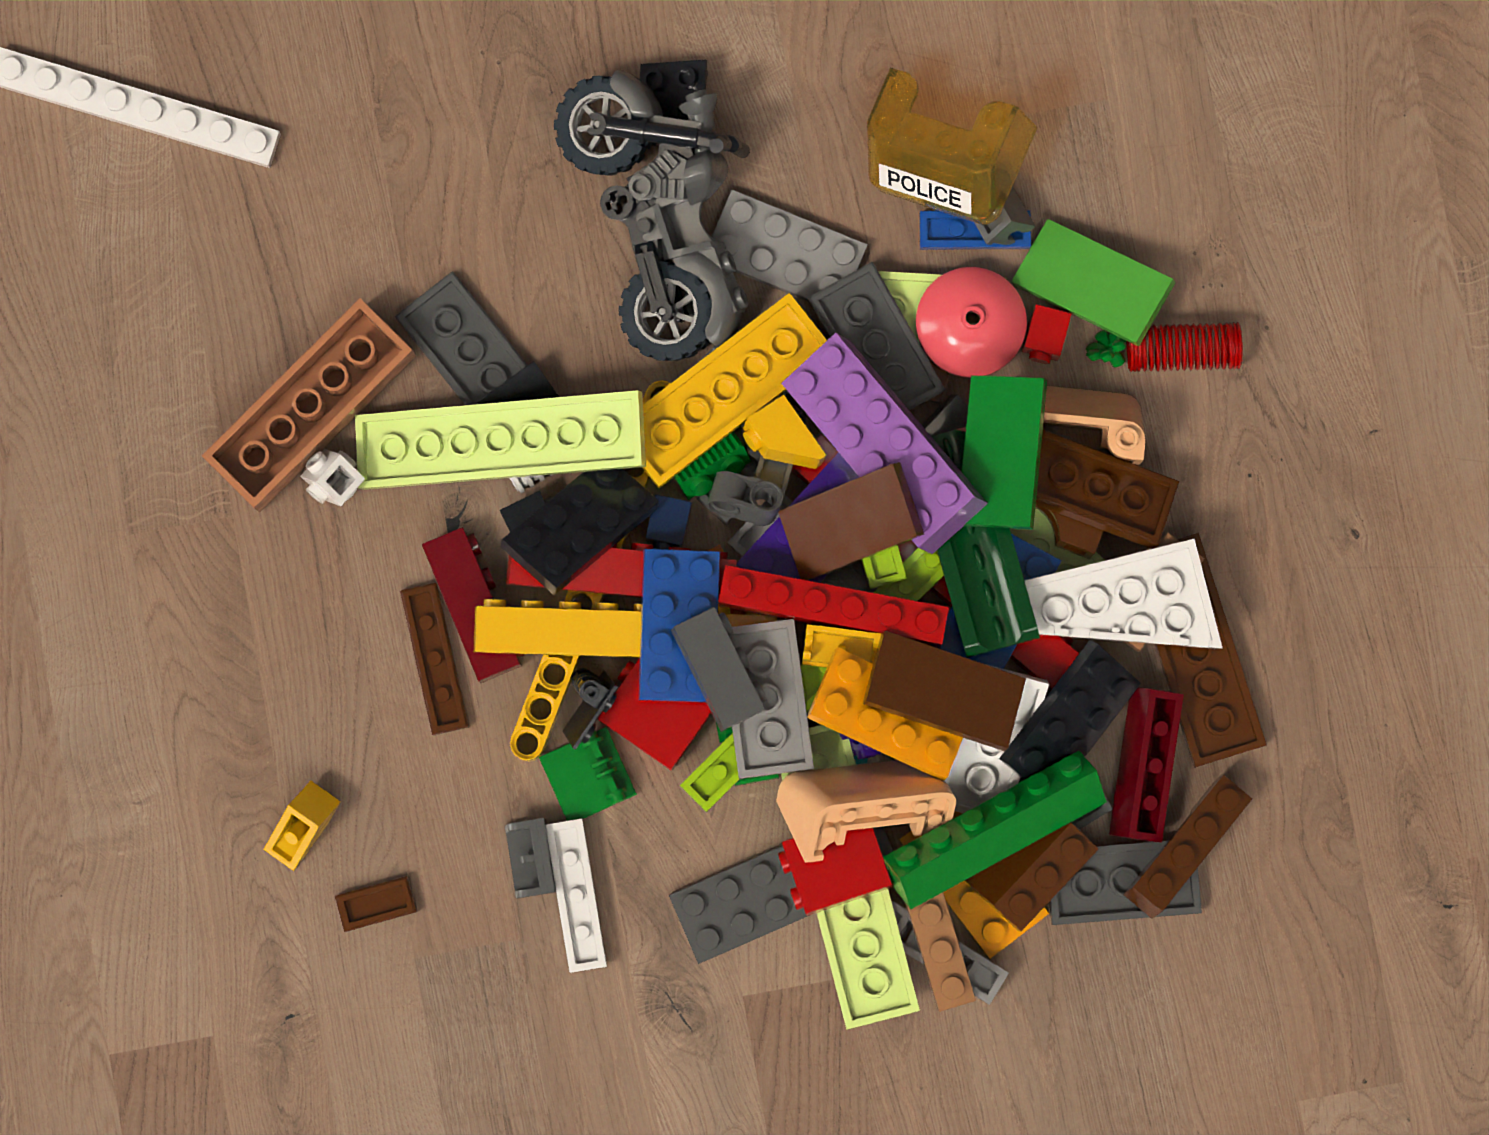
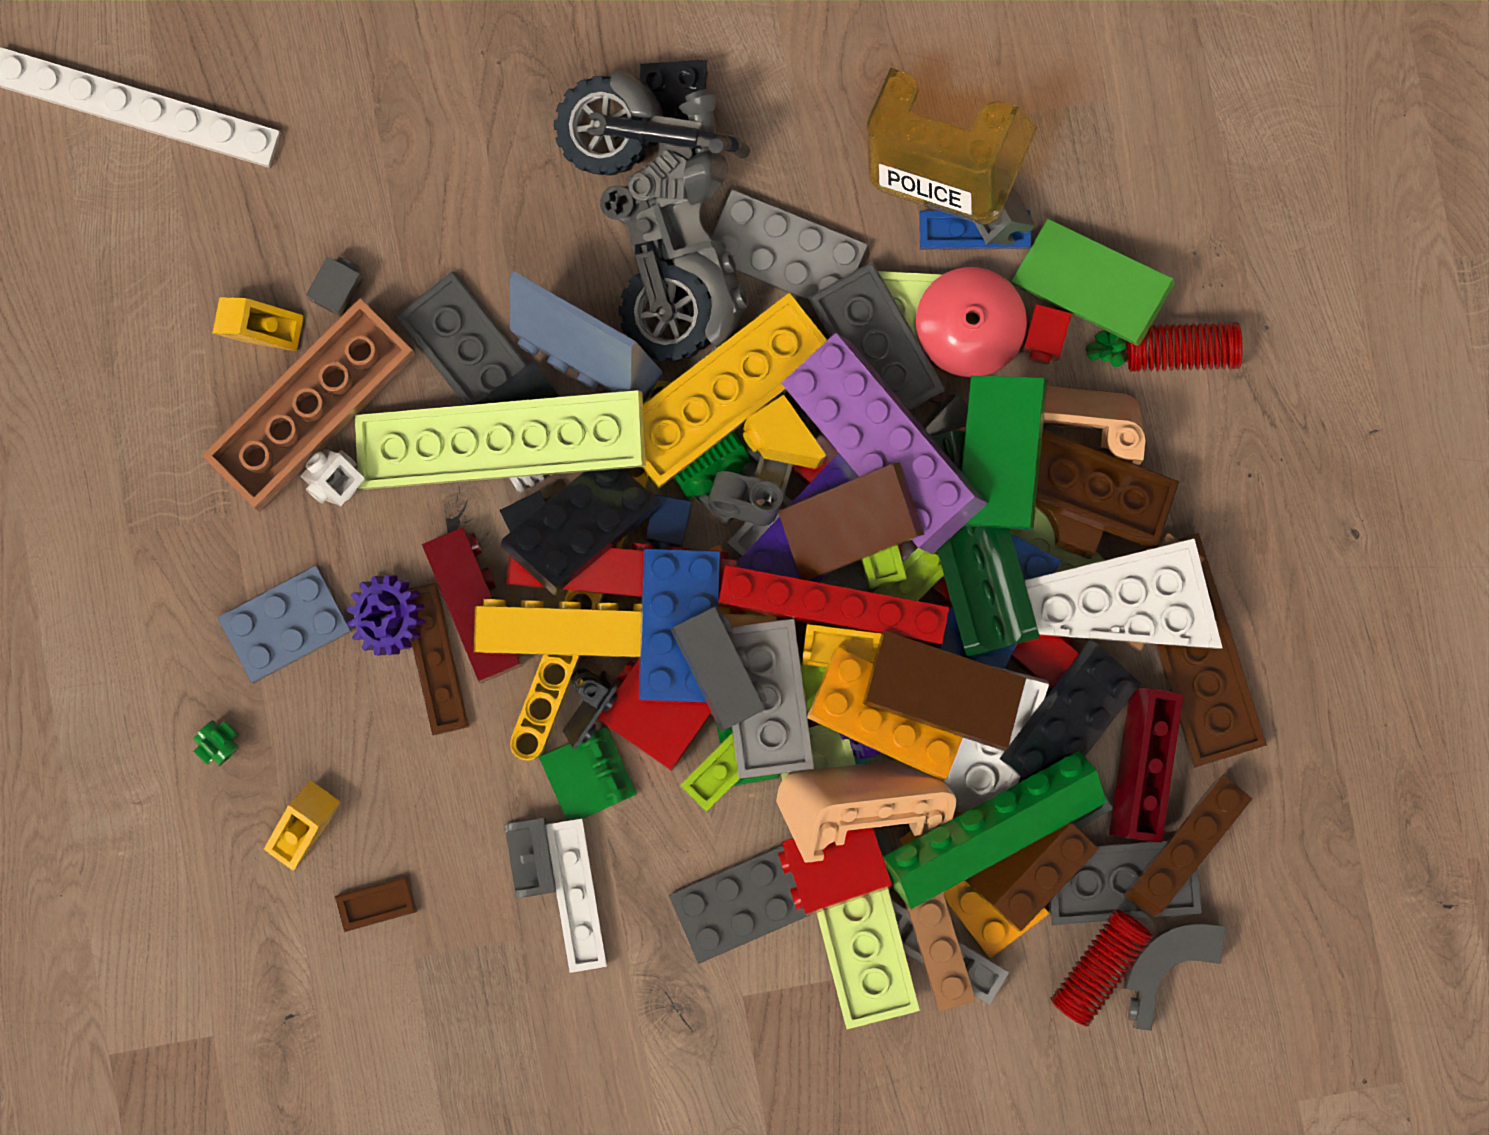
none -> green gear [193,720,239,766]
none -> yellow slope [213,297,304,351]
none -> sand blue plate [217,566,352,684]
none -> dark grey brick [306,256,363,317]
none -> dark purple gear [347,575,425,656]
none -> sand blue slope [509,271,663,404]
none -> red piece [1050,909,1153,1027]
none -> dark grey arch [1123,924,1225,1031]

